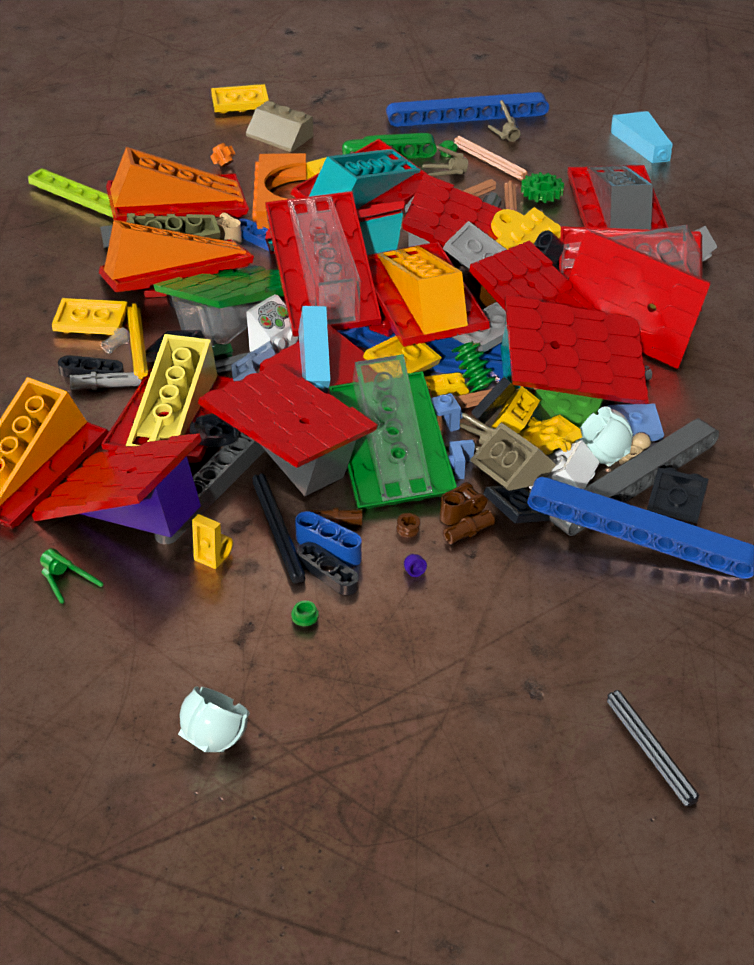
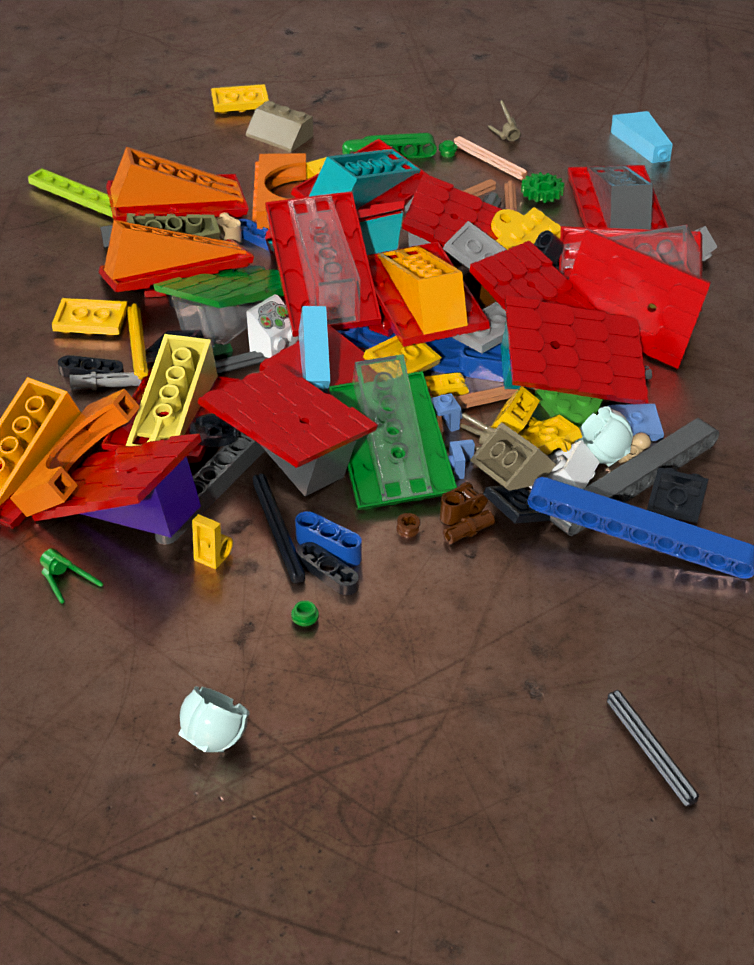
clear pin [101,328,130,354] -> none
orange gear [210,143,236,167] -> none
sand blue plate [231,341,276,381] -> none
reddish brown pin [310,508,362,526] -> none
blue beam [386,92,549,127] -> none
dark purple hinge [403,554,427,577] -> none
dark tan plant [422,145,468,177] -> none
green piece [452,342,496,393] -> none
black tile [471,377,517,424] -> none
none -> orange arch [10,388,140,517]

